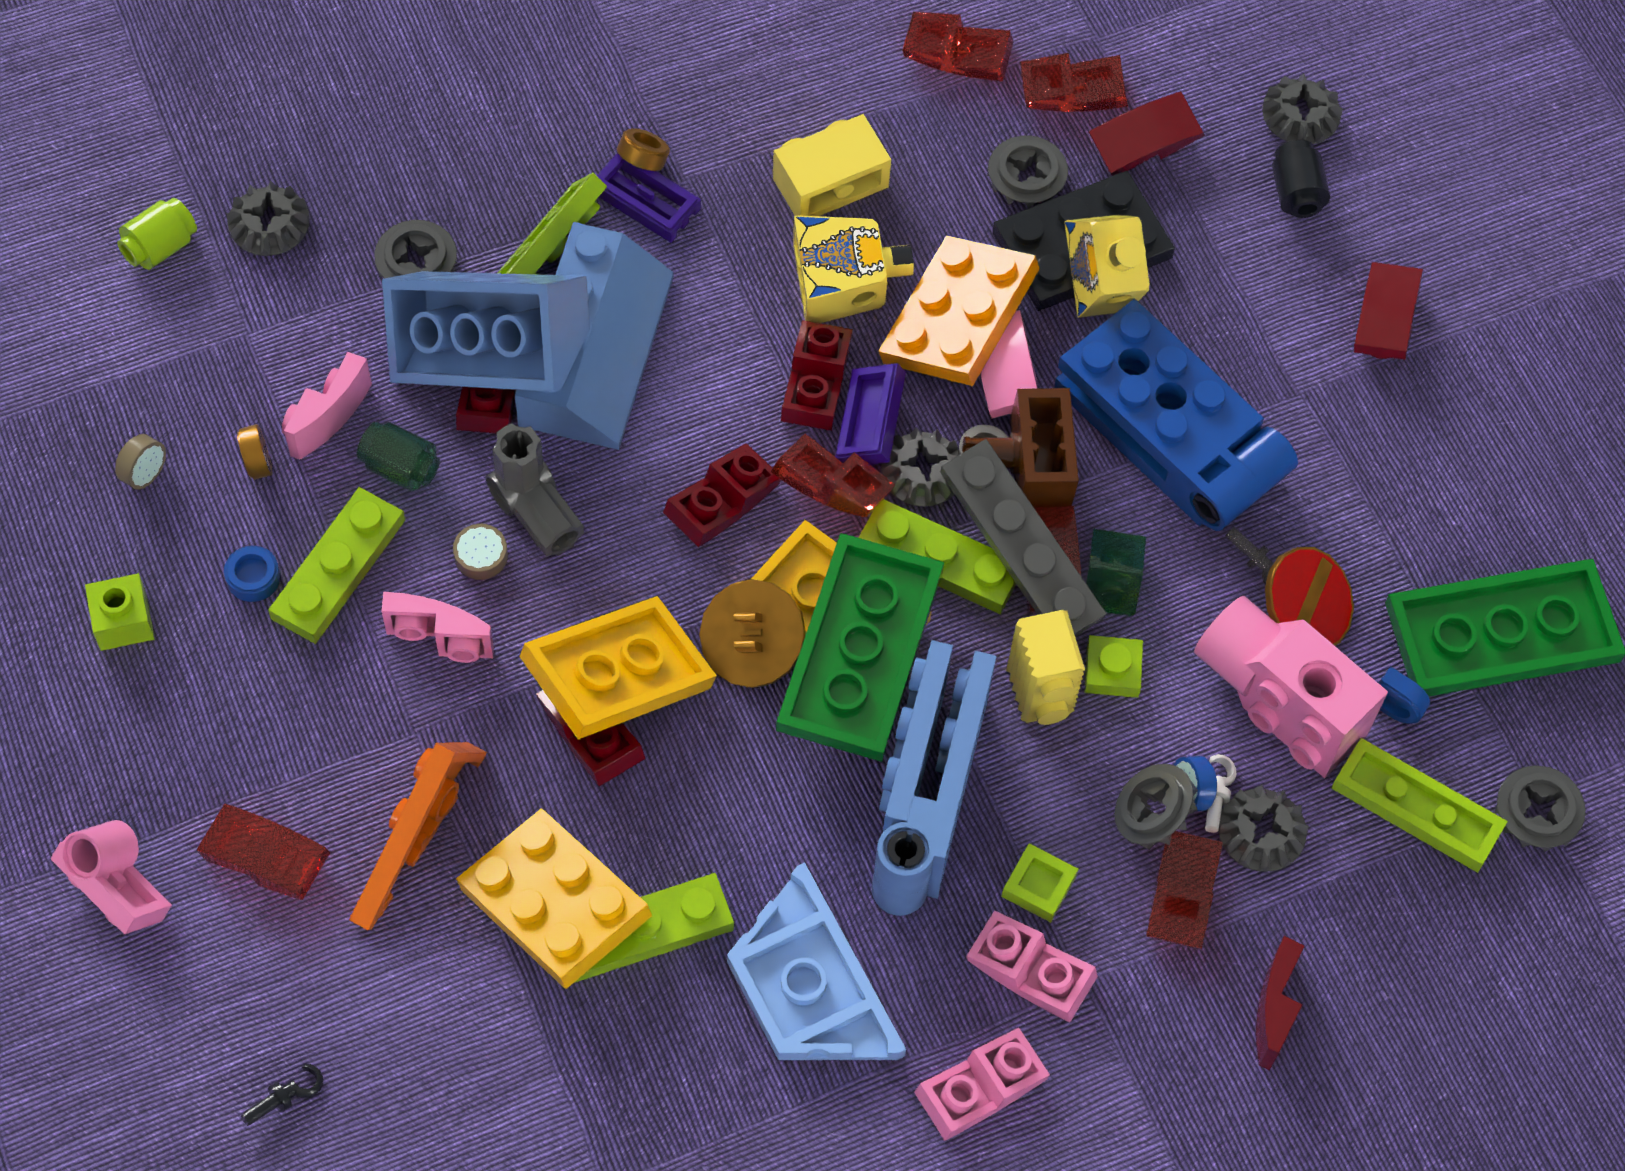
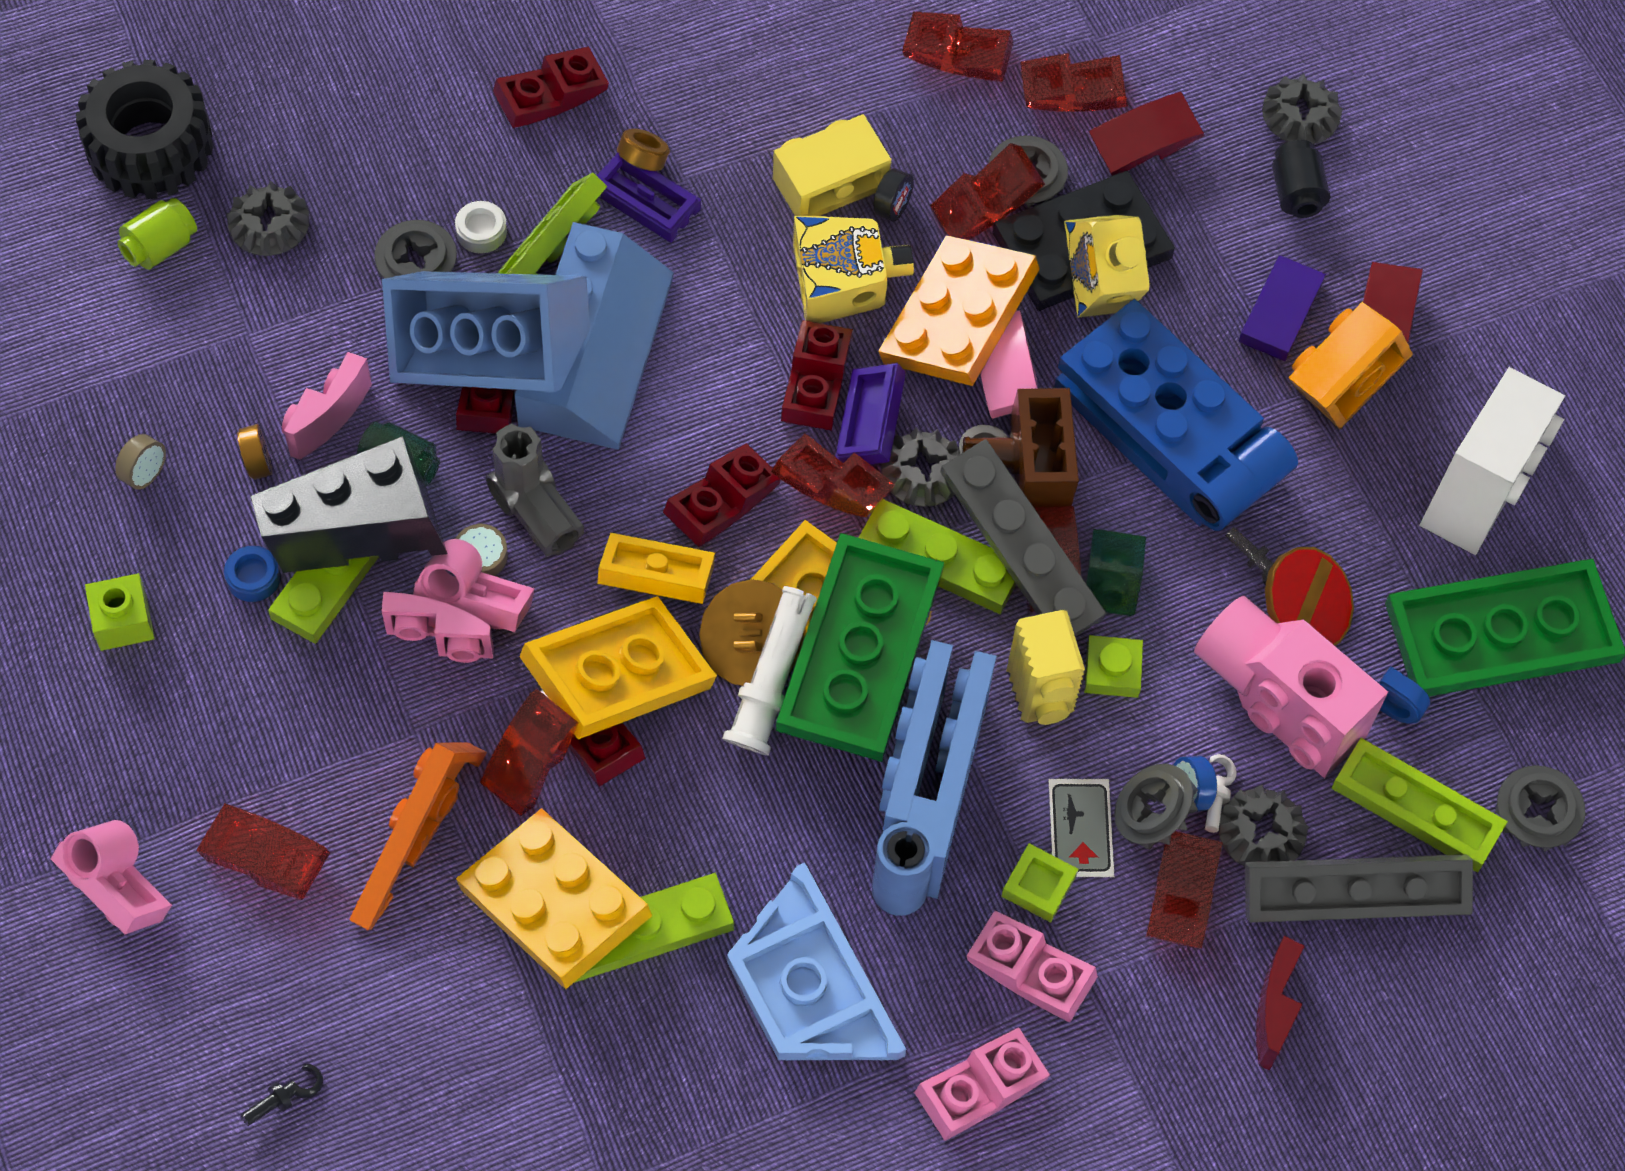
none -> black tyre [76,59,213,199]
none -> wedge [250,436,448,573]
none -> bright pink plate [413,539,535,632]
none -> white tile [455,201,507,253]
none -> clear red slope [480,689,578,816]
none -> dark red slope [493,46,609,128]
none -> yellow plate [597,532,715,604]
none -> white pin [722,586,817,755]
none -> black tile [873,168,914,222]
none -> clear red slope [930,143,1045,240]
none -> light grey sticker [1049,779,1114,877]
none -> dark purple tile [1238,255,1326,362]
none -> dark grey plate [1245,854,1473,923]
none -> light orange slope [1288,302,1413,429]
none -> white wedge [1419,367,1565,555]

